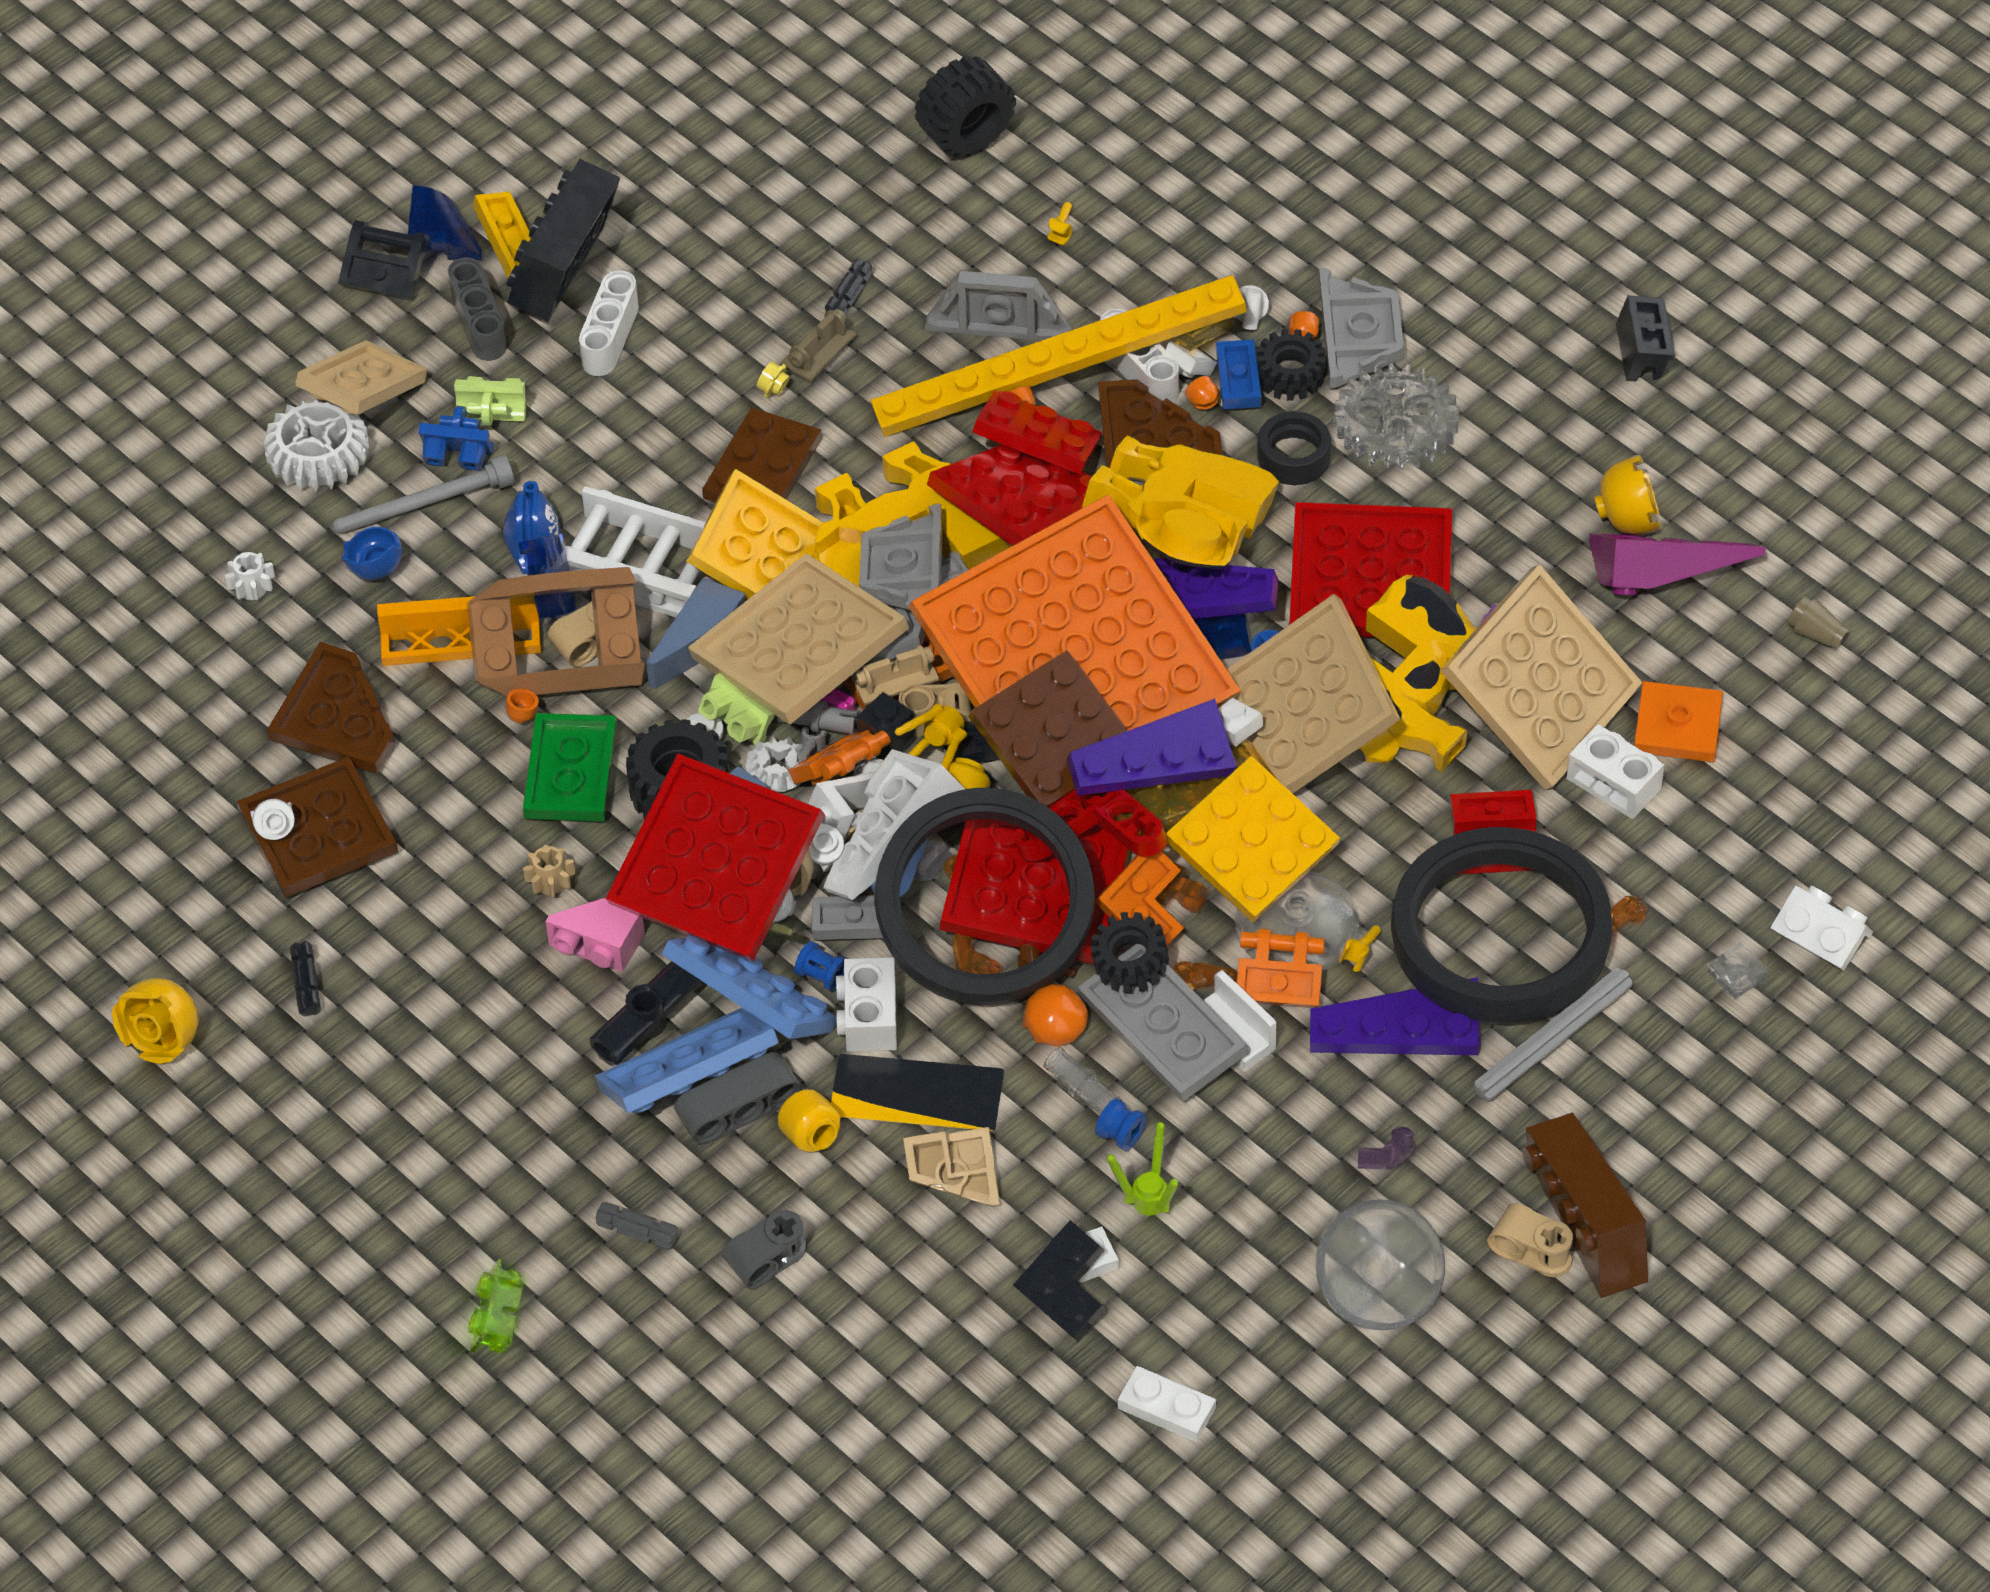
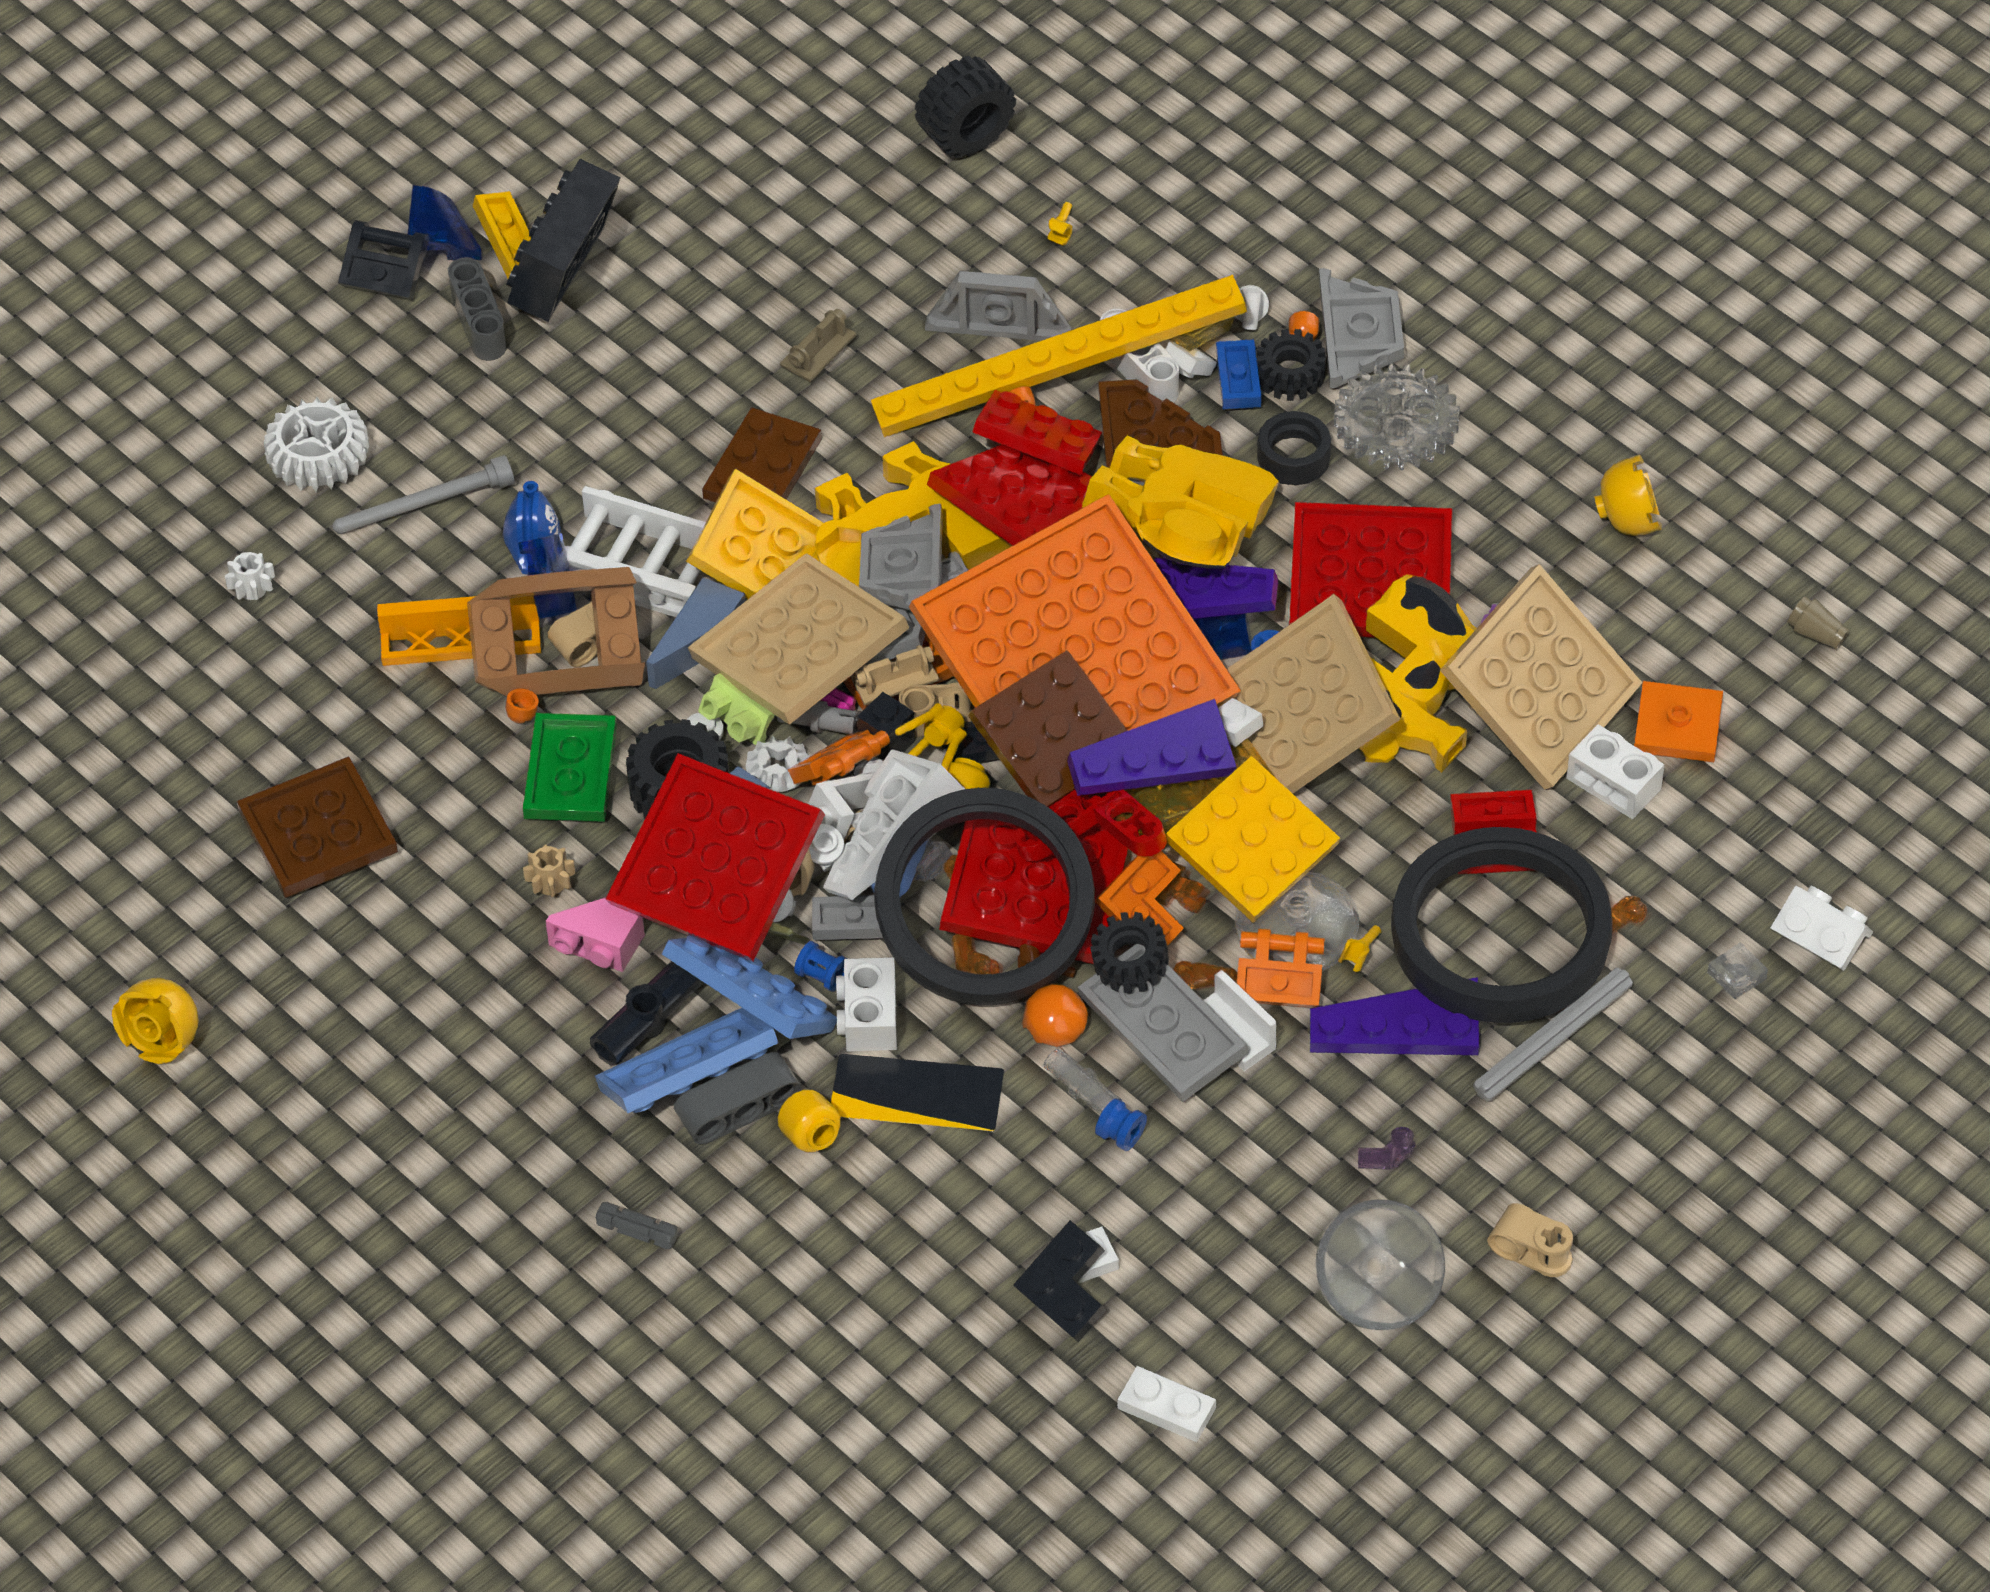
white plate [250,799,294,840] -> none
reddish brown plate [267,642,395,774] -> none
black axle [290,941,321,1016] -> none
tan plate [295,340,427,415] -> none
blue hair [341,526,402,581] -> none
blue hips [418,405,495,471] -> none
yellowish green hips [454,376,526,426] -> none
clear neon green hinge [468,1258,524,1353] -> none
white beam [579,270,639,376] -> none
dark grey piece [722,1210,806,1289] -> none
light yellow plate [756,361,790,398] -> none
light grey hand [797,727,826,761] -> none
black axle [825,258,872,315] -> none
tan slope [903,1127,1001,1207] -> none
lime plant [1107,1122,1178,1216] -> none
orange hinge [1185,376,1219,410] -> none
reddish brown wedge [1522,1112,1648,1298] -> none
magenta wedge [1589,533,1766,595] -> none
black hinge [1616,295,1675,381] -> none

